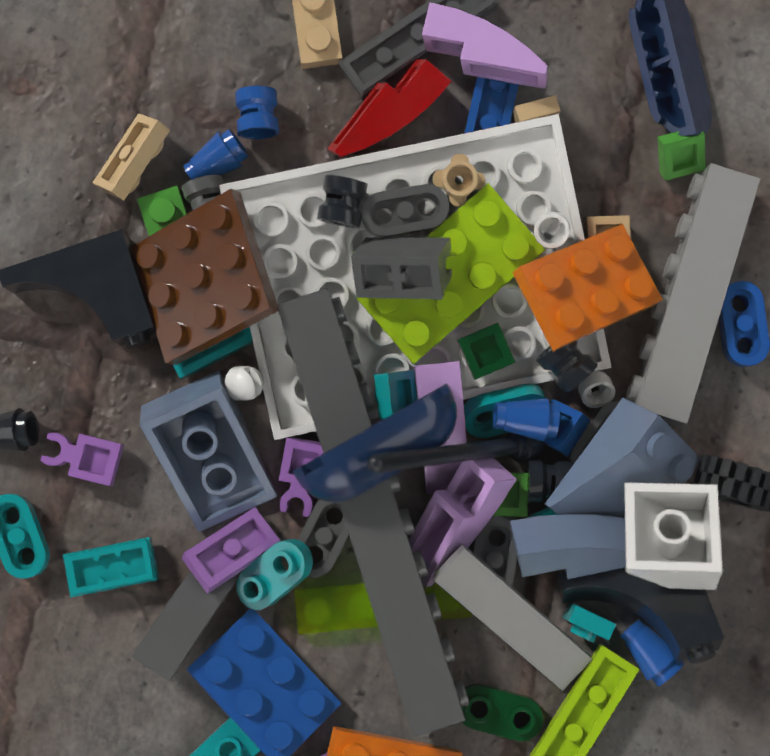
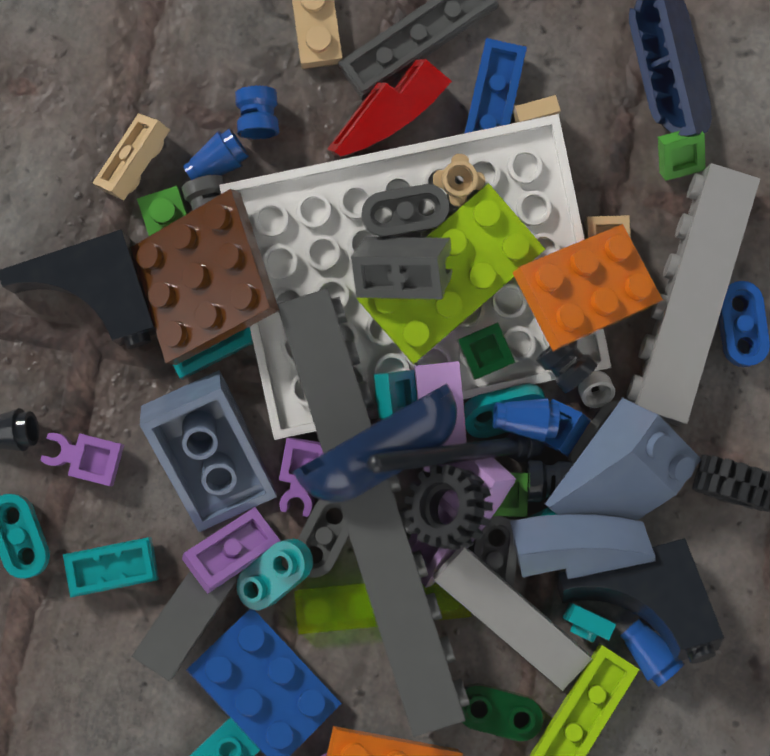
white hinge [225,366,264,401] -> none
black wheel [317,175,368,228] -> none
lavender slope [422,2,548,89] -> none
white hinge [534,212,570,248] -> none
white slope [624,483,722,590] -> none
none -> black tyre [404,464,493,550]

